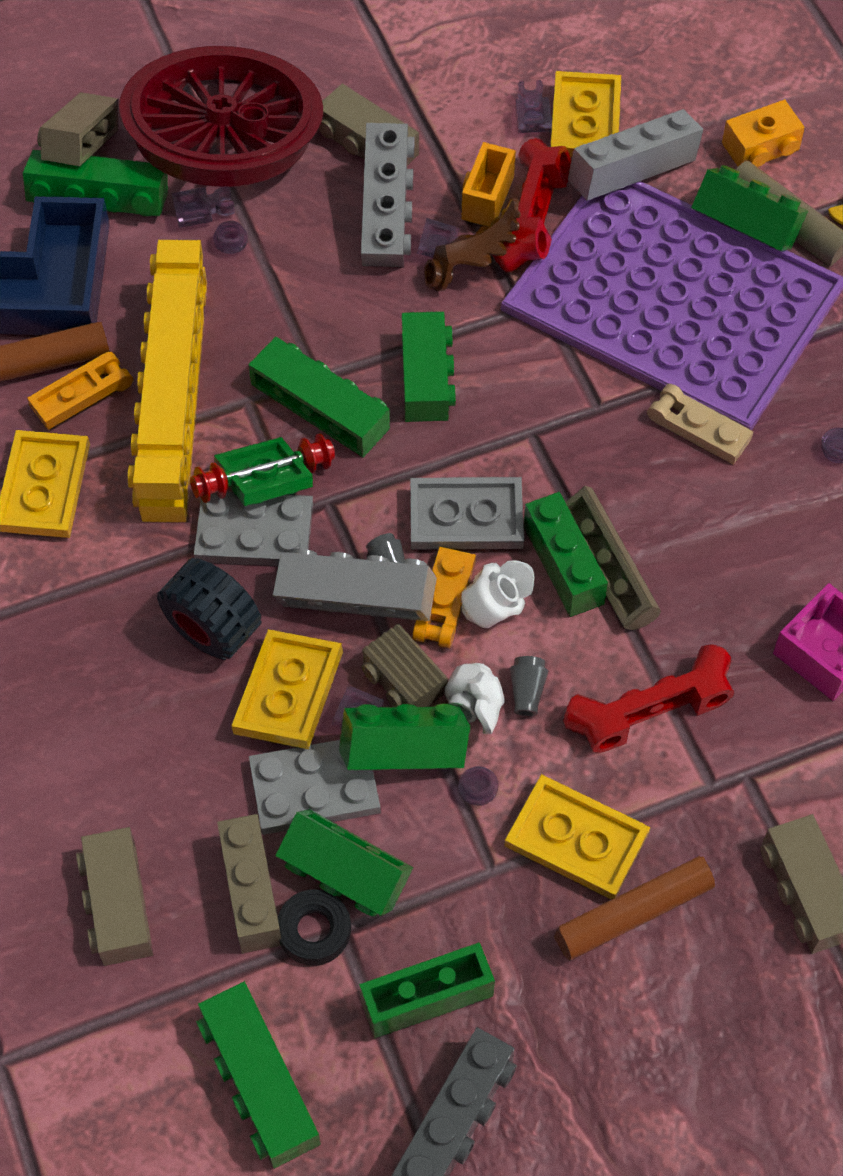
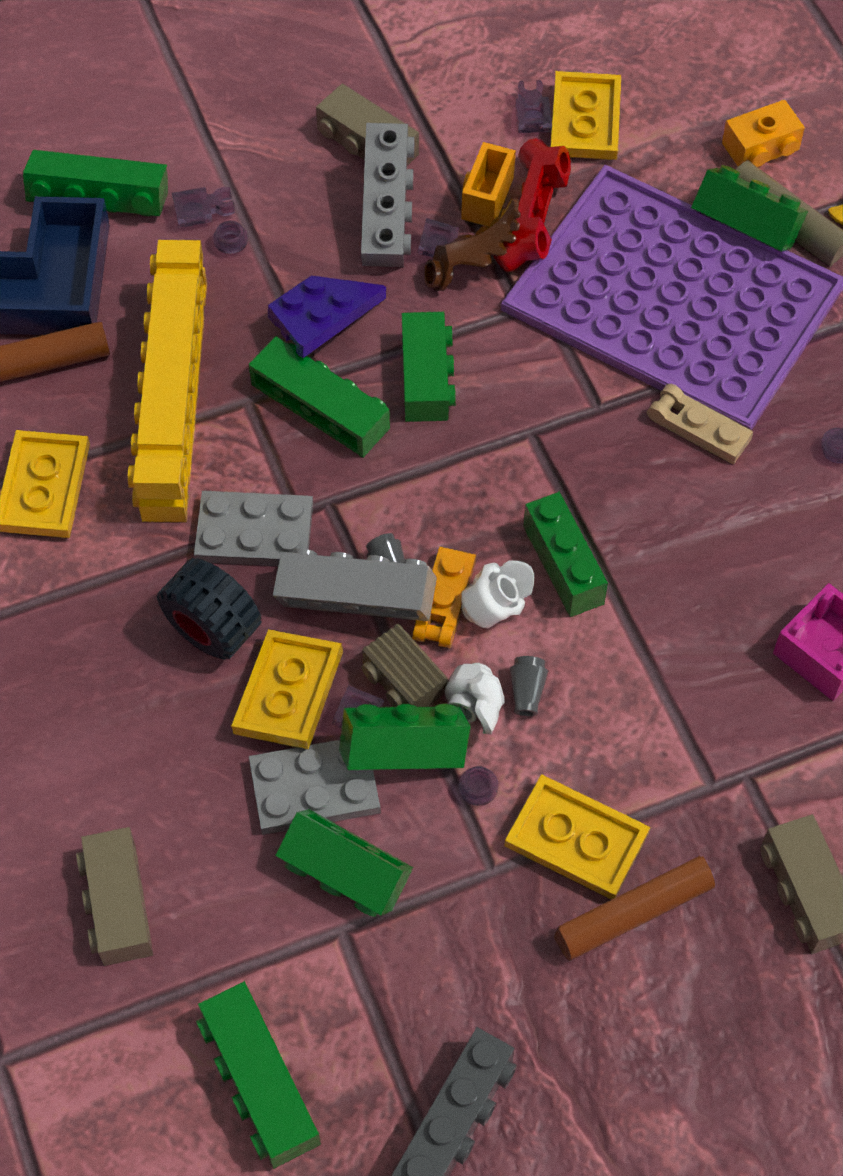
light orange plate [27,352,133,430] -> none
dark tan brick [37,92,118,166] -> none
dark red piece [119,46,323,187] -> none
green plate [190,433,335,506] -> none
dark tan brick [217,814,281,954] -> none
black tyre [278,889,351,966] -> none
green brick [359,942,495,1039] -> none
light grey plate [410,477,524,549] -> none
red plate [563,644,735,753] -> none
dark tan brick [565,486,661,630] -> none
light grey brick [568,109,703,201] -> none
none -> dark purple wing [268,275,386,358]

